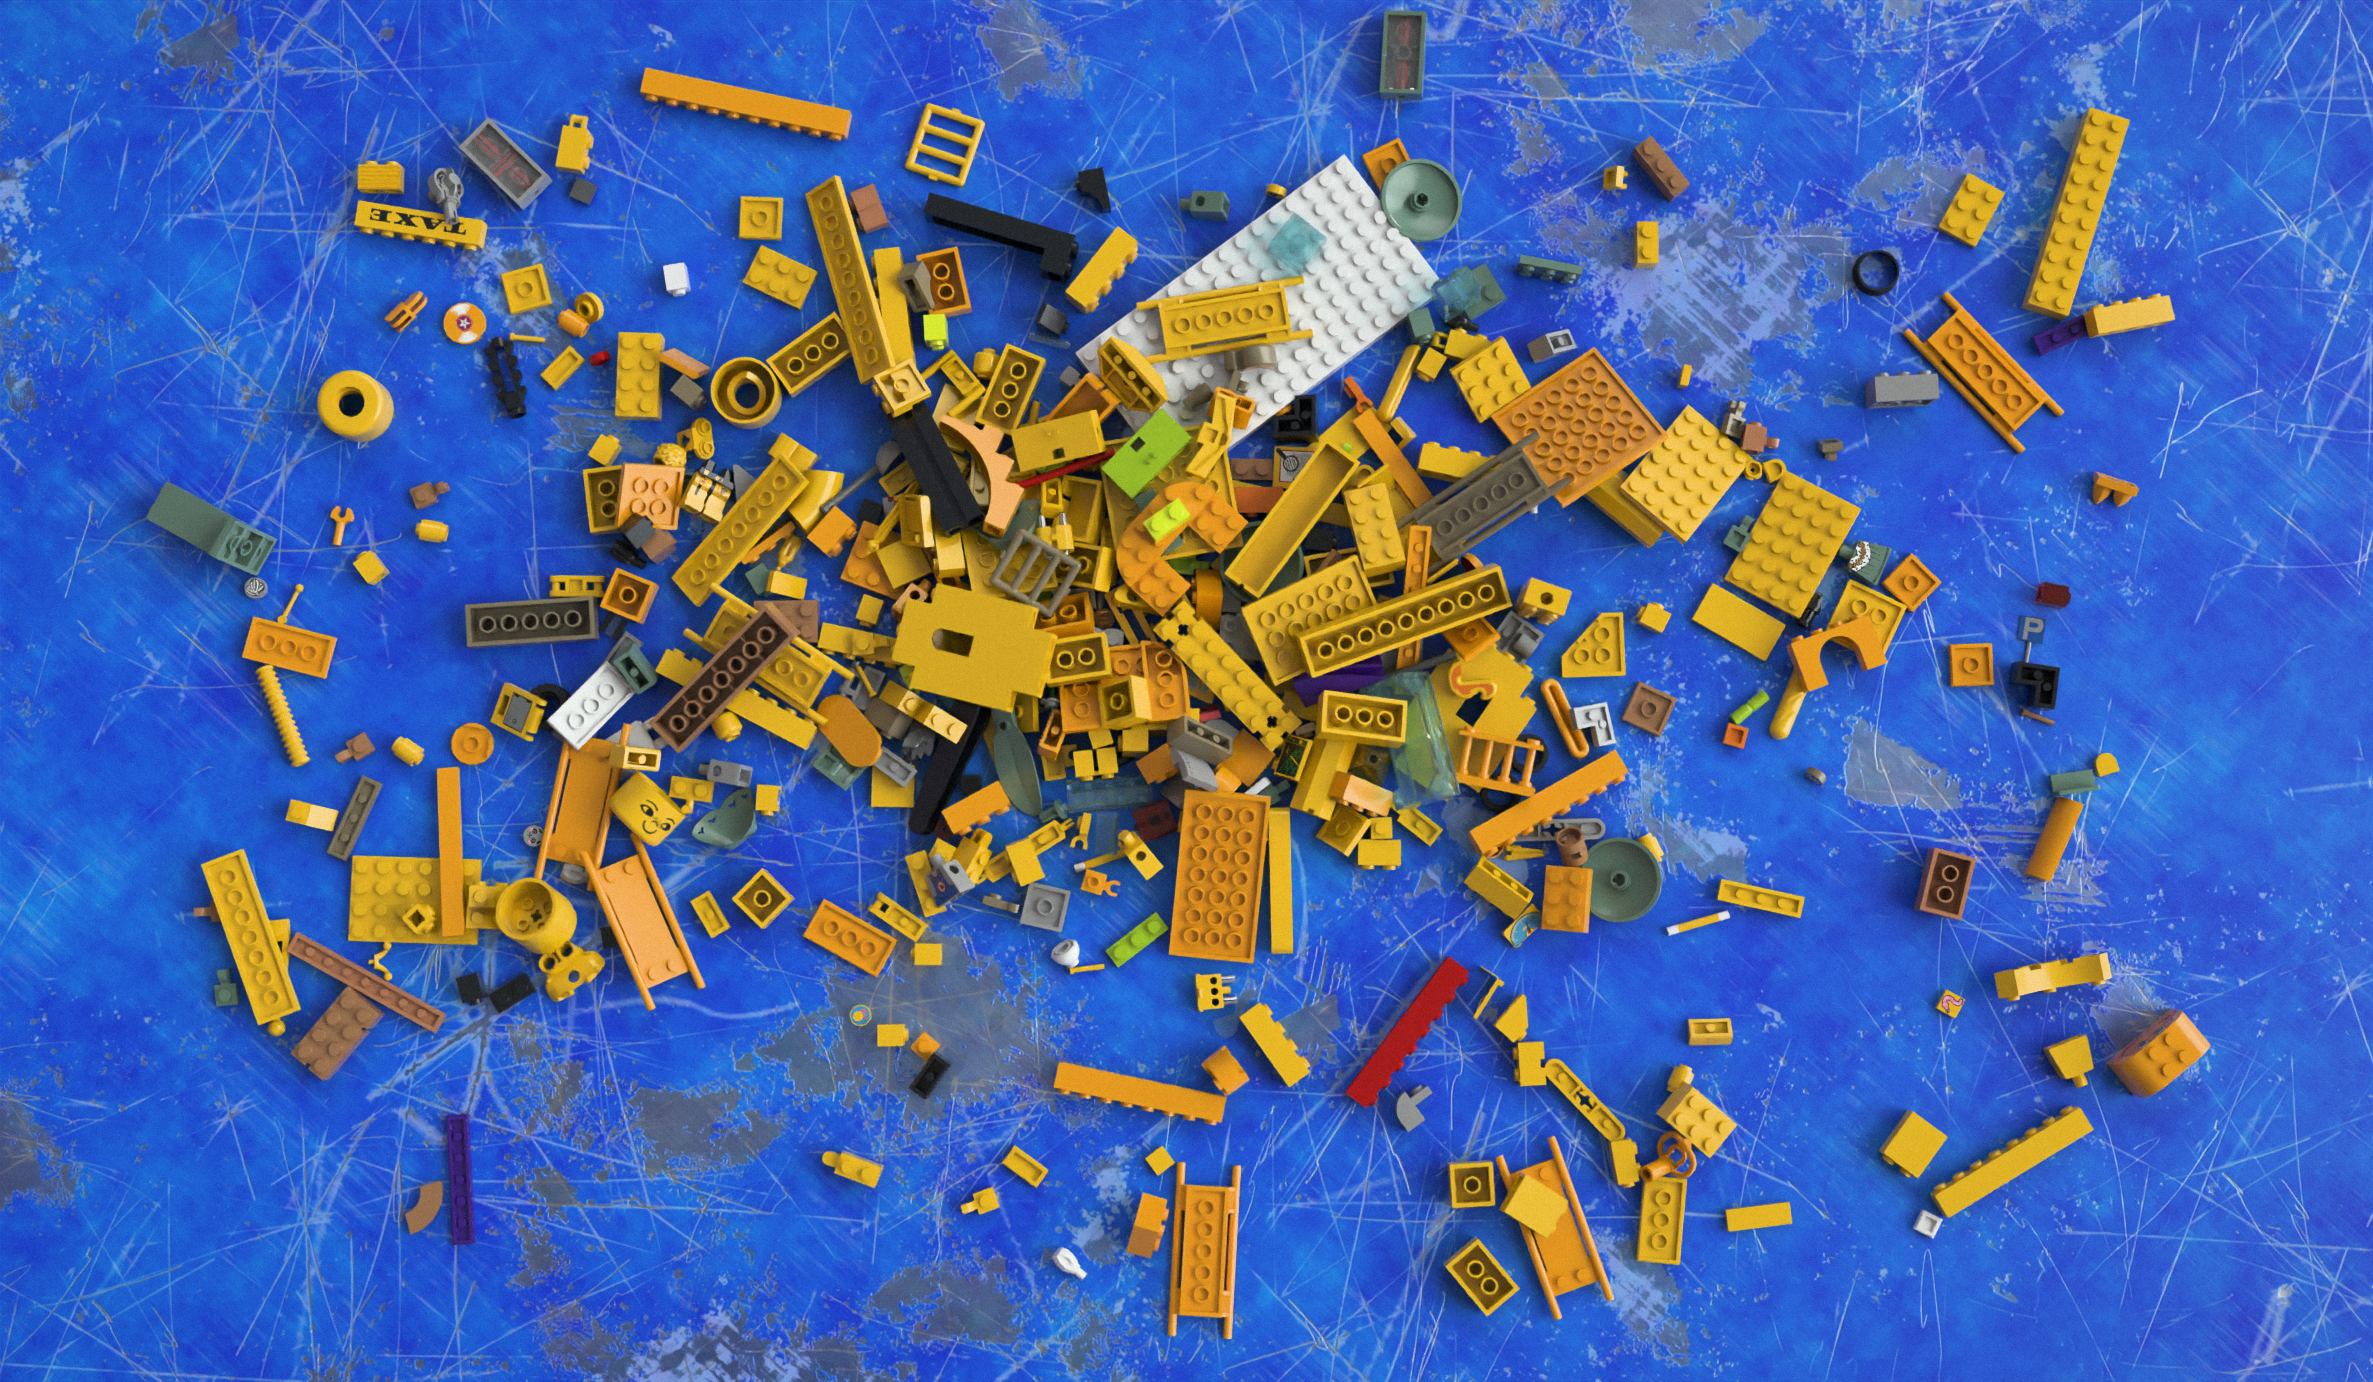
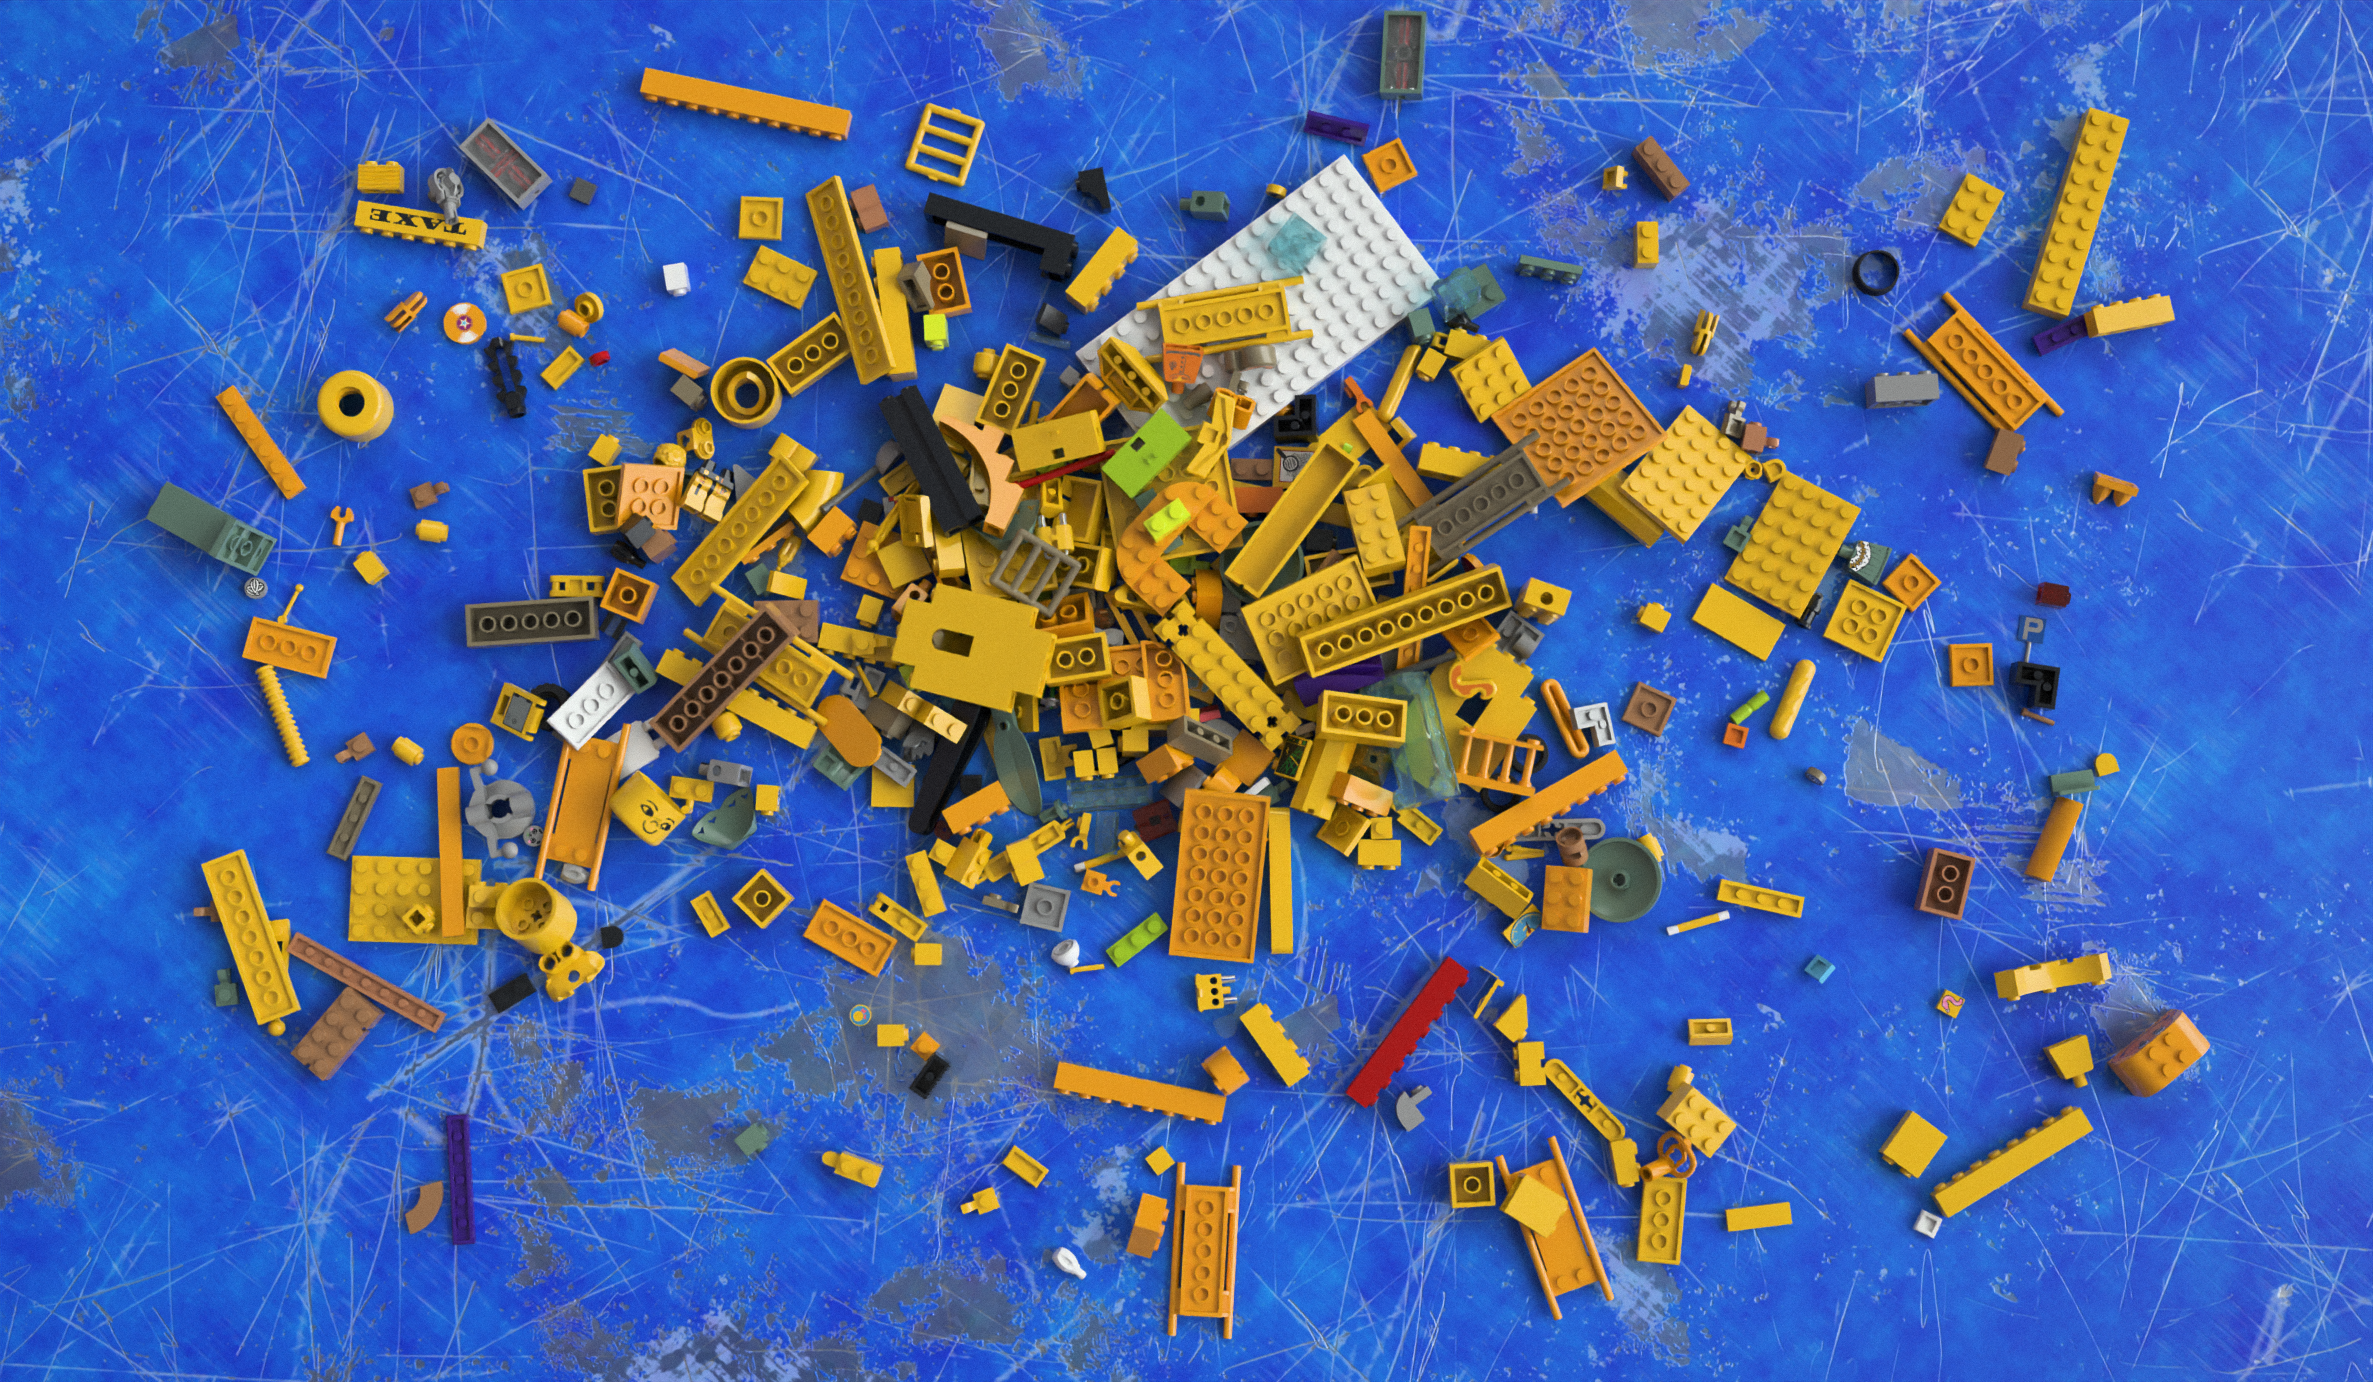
yellow slope [285,799,339,831] -> none
yellow piece [369,942,392,981] -> none
black brick [456,972,488,1006] -> none
yellow brick [555,114,594,175] -> none
light orange piece [579,833,706,1011] -> none
yellow brick [609,744,661,772] -> none
yellow brick [615,332,665,421] -> none
yellow plate [871,358,931,418] -> none
yellow plate [920,349,987,417] -> none
light grey torso [926,853,975,909] -> none
light orange brick [1037,708,1065,760] -> none
light grey slope [1169,746,1219,792] -> none
sand green dish [1379,159,1462,243] -> none
yellow brick [1443,1236,1520,1316] -> none
light grey slope [1527,329,1577,363] -> none
yellow plate [1560,612,1626,678] -> none
light orange arch [1786,614,1888,693] -> none
dark tan tile [1817,438,1843,461] -> none
none -> light orange plate [216,385,307,500]
none -> light grey piece [465,759,536,859]
none -> sand green brick [734,1122,770,1157]
none -> dark tan tile [944,221,988,260]
none -> orange torso [1162,342,1204,394]
none -> dark purple plate [1303,110,1369,147]
none -> yellow arm [1691,309,1720,356]
none -> medium azure plate [1804,954,1835,984]
none -> medium nougat brick [1983,427,2026,476]

